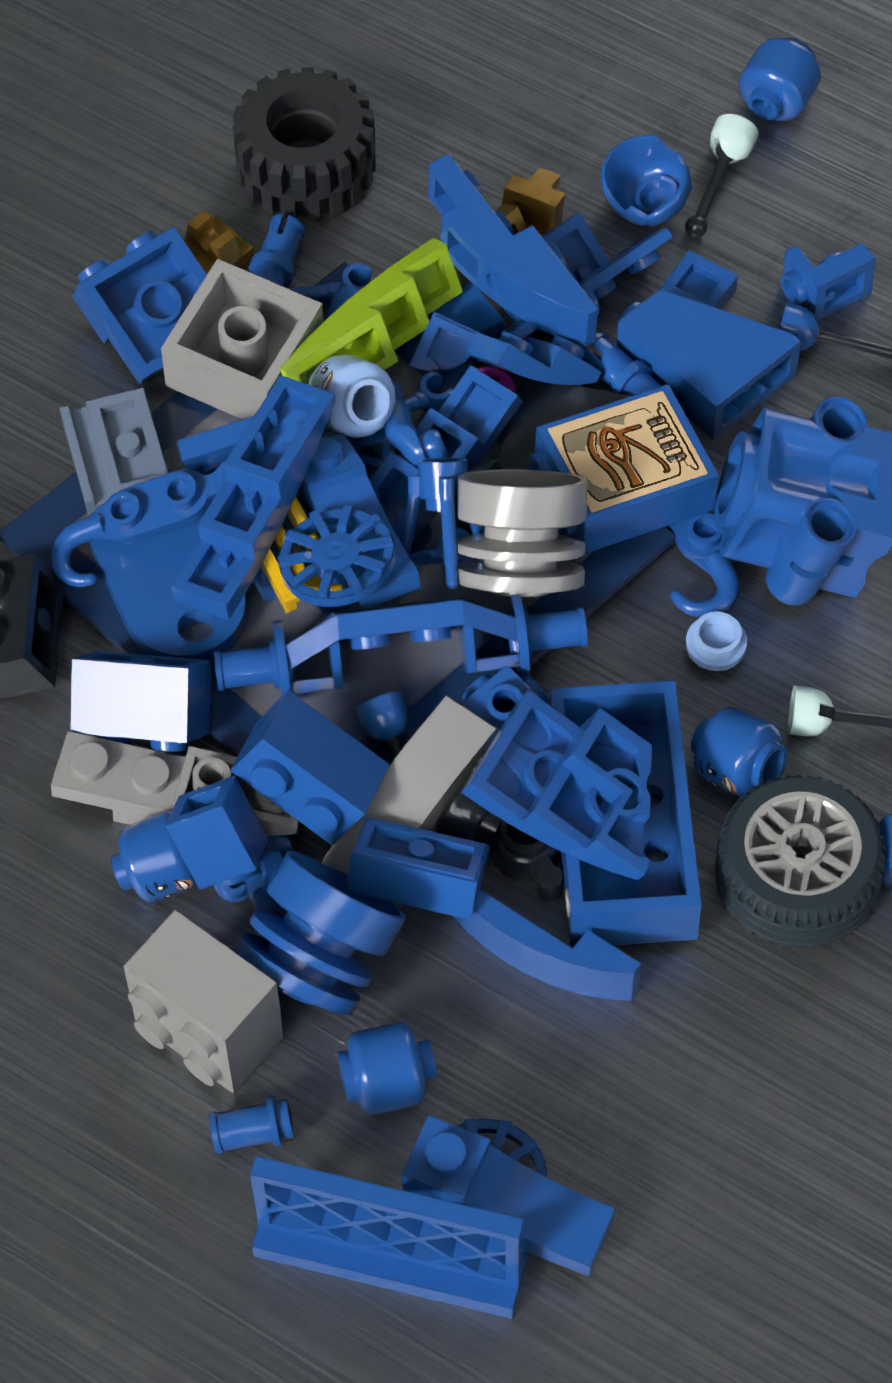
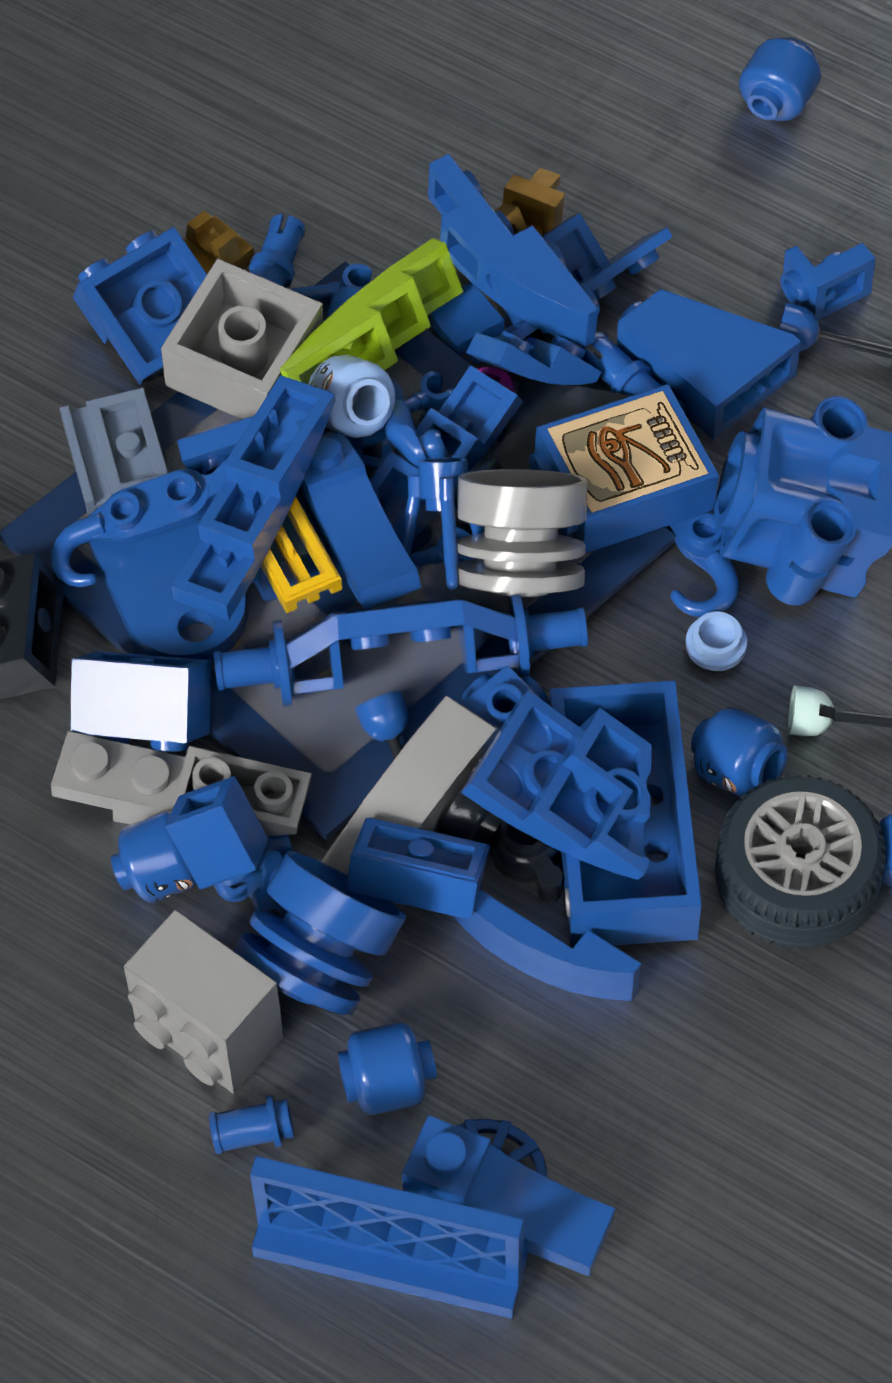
blue brick [230,690,390,845] -> none
black tyre [232,67,376,221] -> none
blue wheel [277,505,396,607] -> none
blue tile [409,312,479,372] -> none
blue hair [601,134,692,227] -> none
blue tile [659,250,738,309] -> none
hinge [685,114,759,238] -> none

